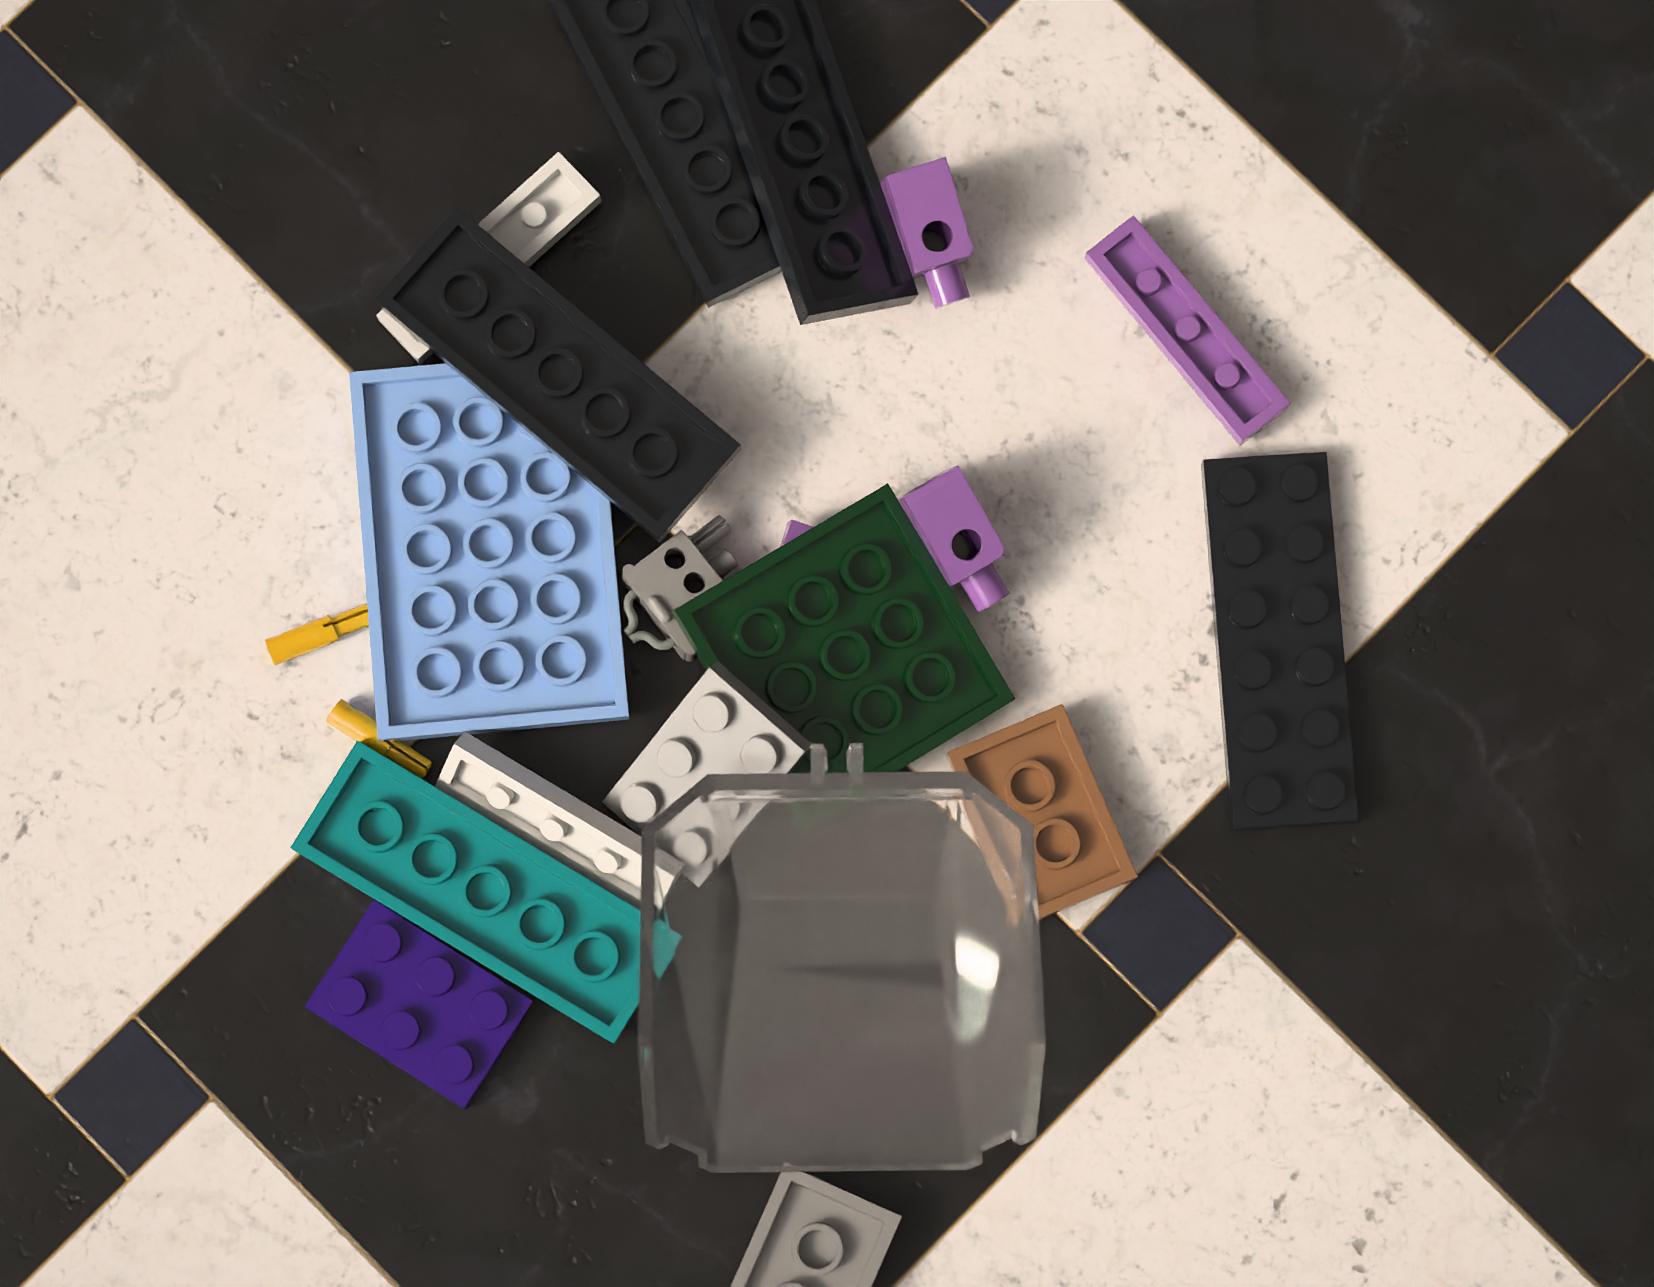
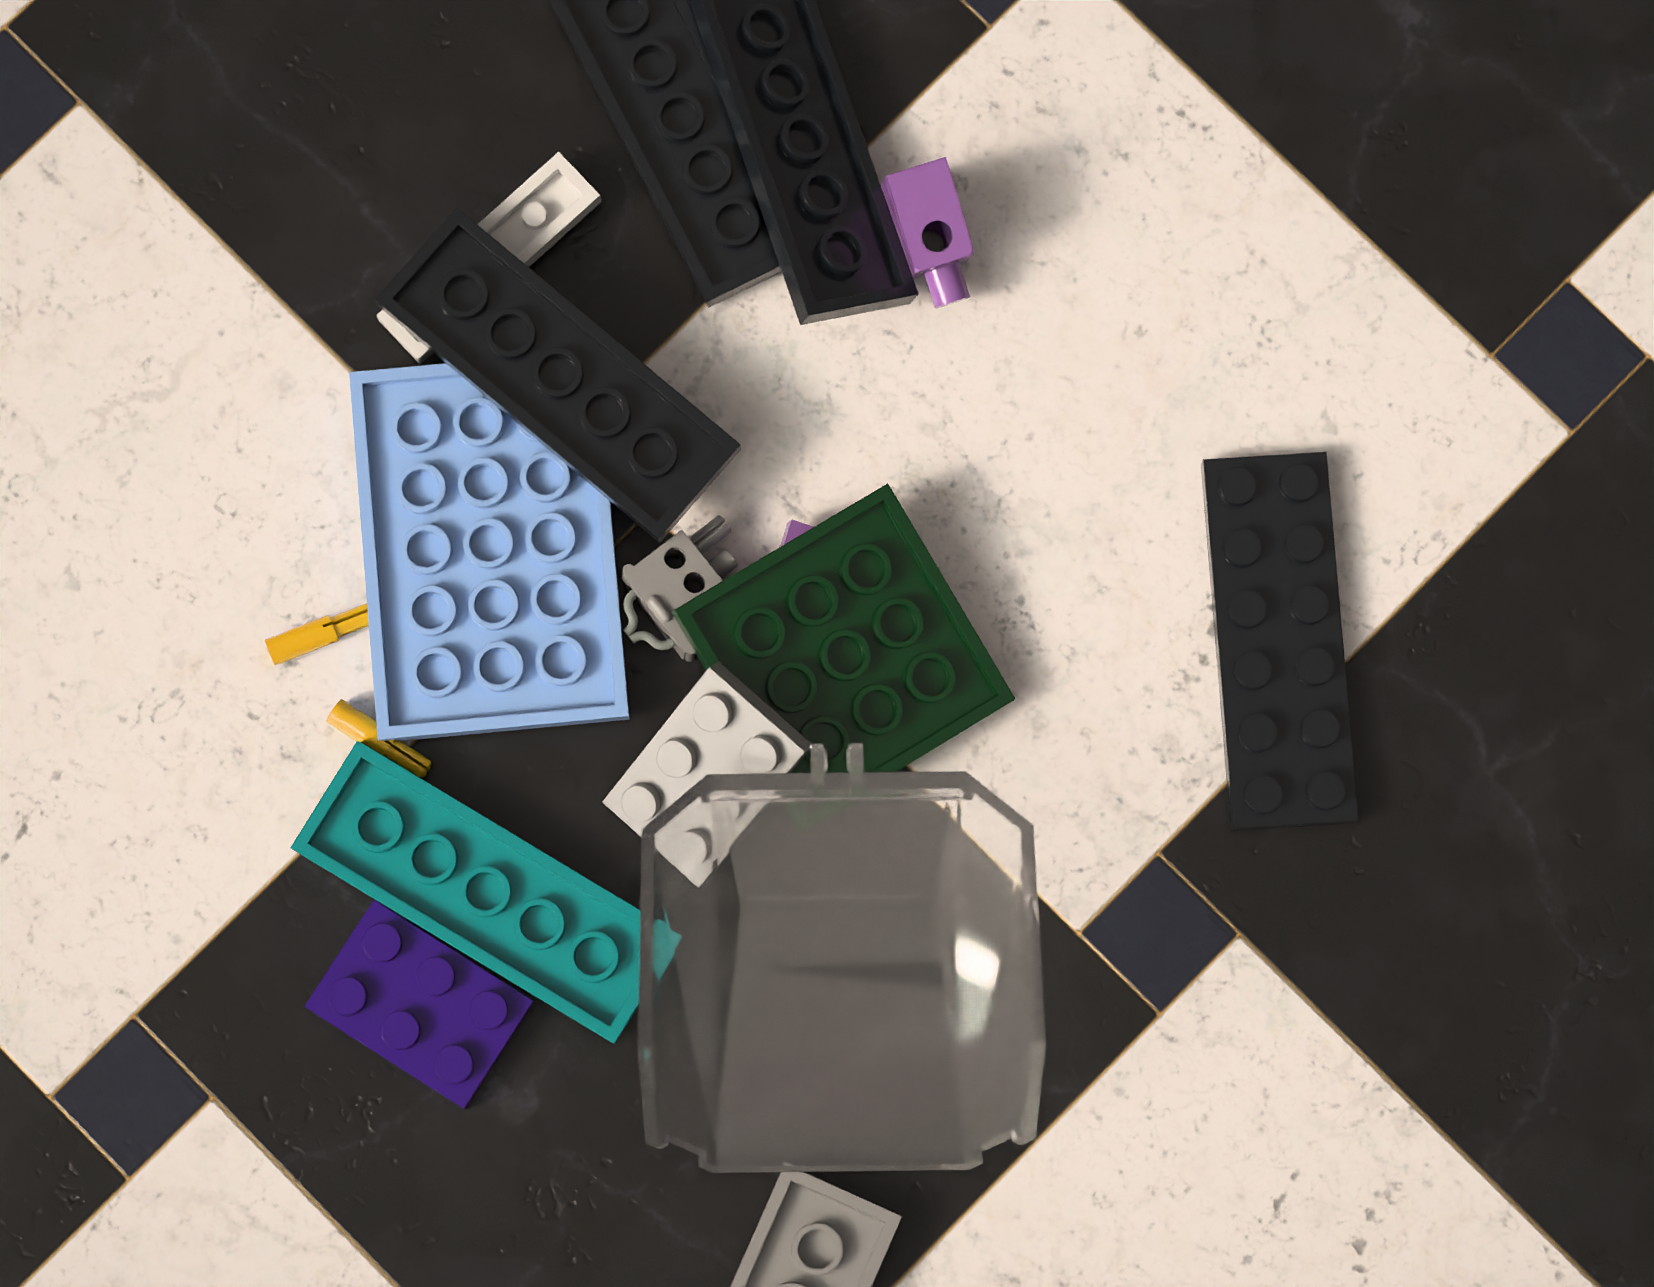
white plate [435,732,680,916] -> none
medium lavender torso [898,465,1010,612] -> none
medium nougat plate [946,704,1138,928] -> none
medium lavender plate [1084,215,1291,446] -> none

